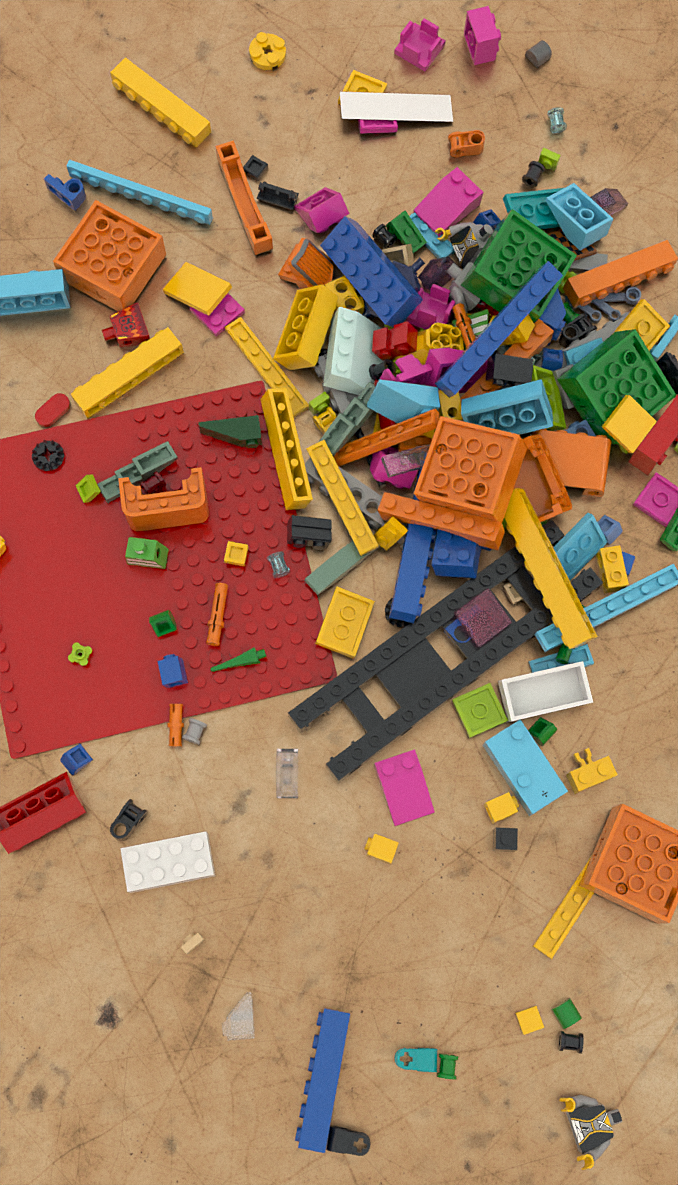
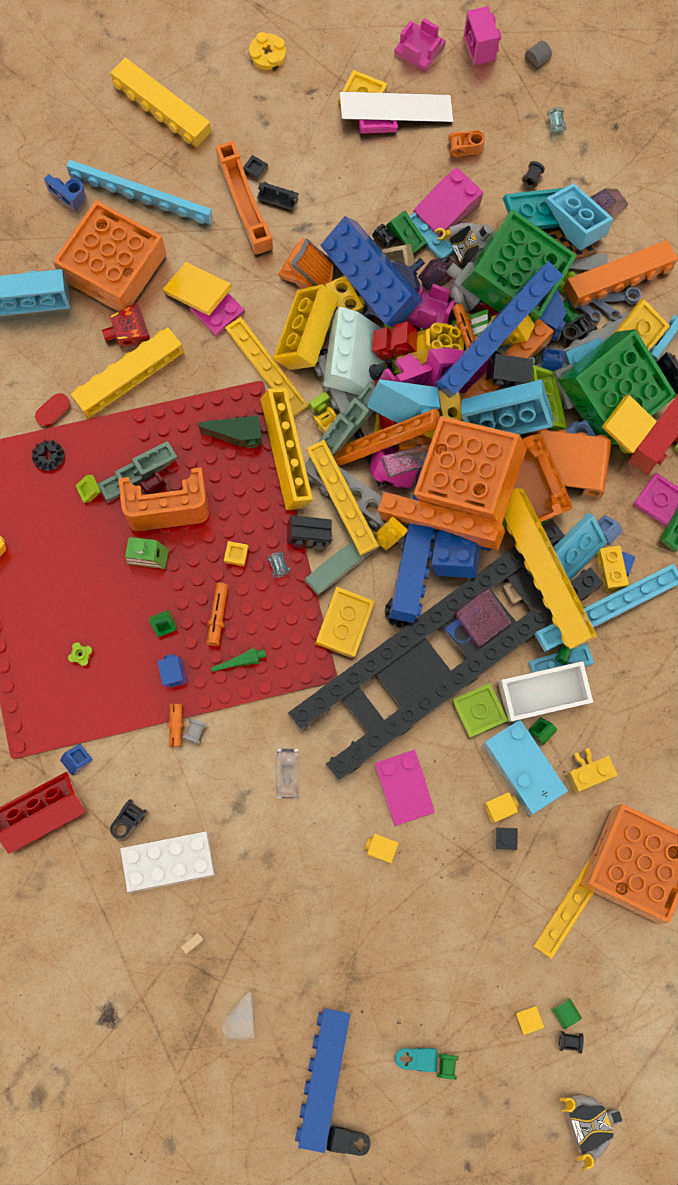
dark pink slope [294,187,349,233] -> none
blue slope [473,209,501,230] -> none
lime plate [538,148,561,171] -> none

